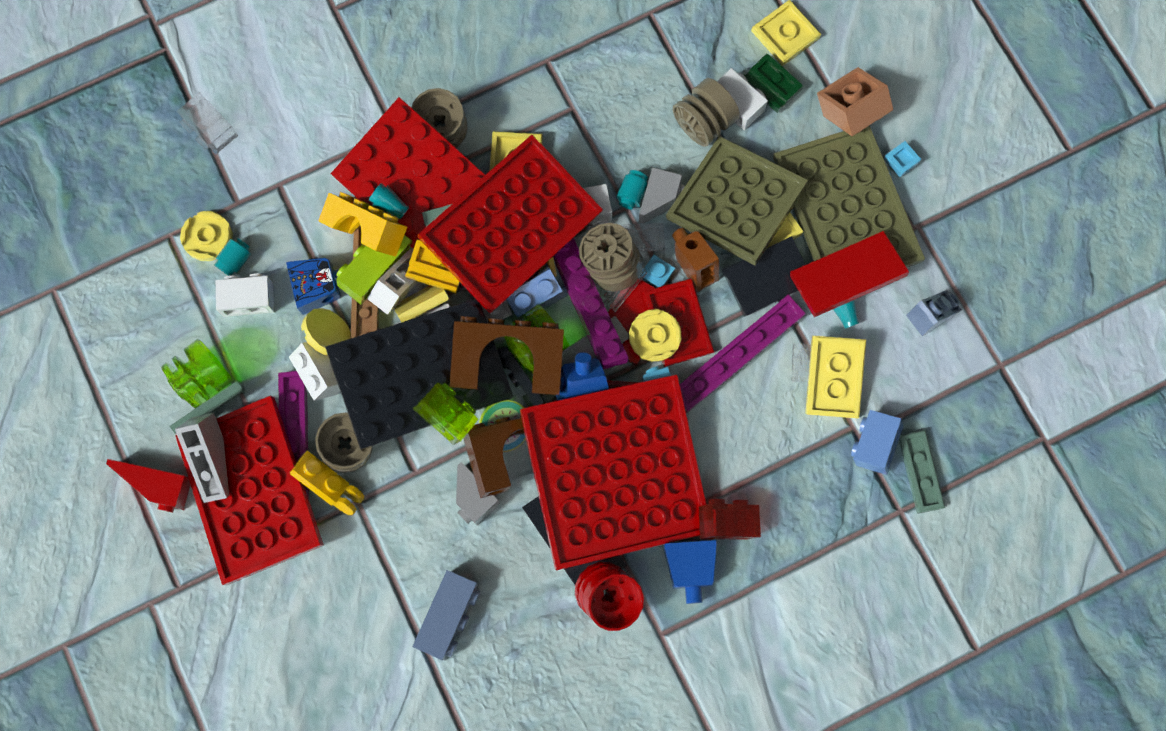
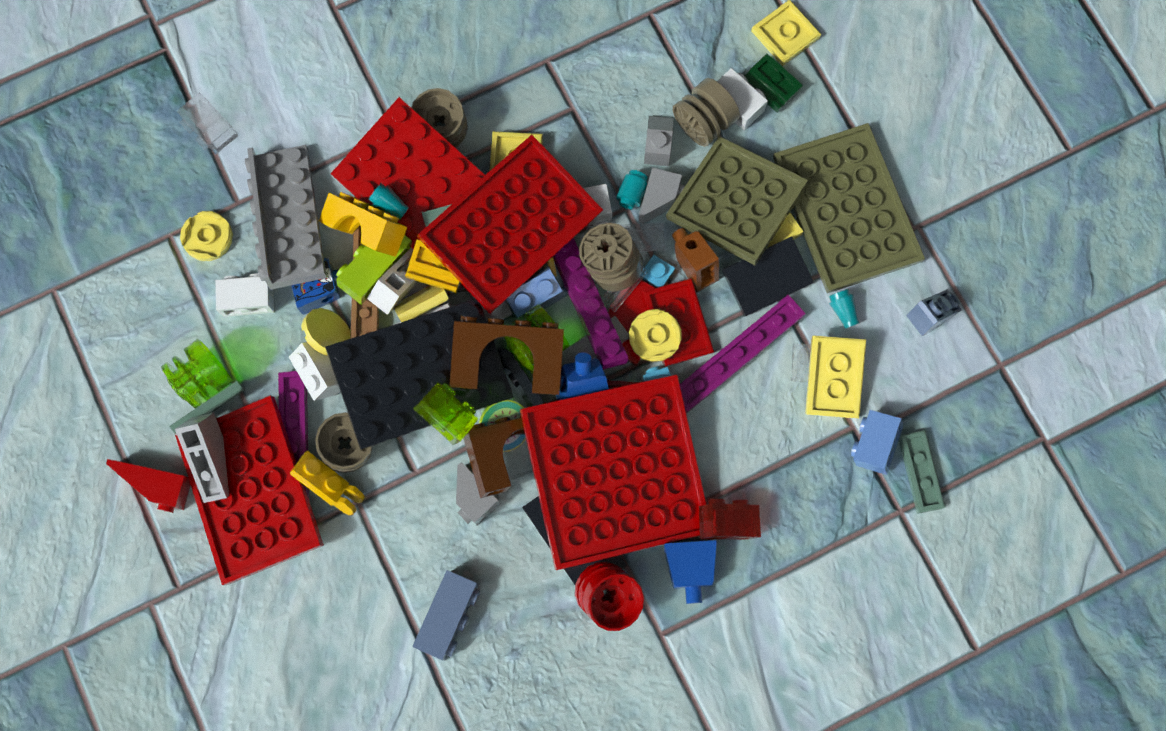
teal brick [214,238,251,276] -> none
red tile [790,231,909,318] -> none
nougat brick [817,67,893,136] -> none
medium azure plate [884,141,921,177] -> none
none -> light grey bracket [245,145,327,290]
none -> light grey slope [644,116,674,166]

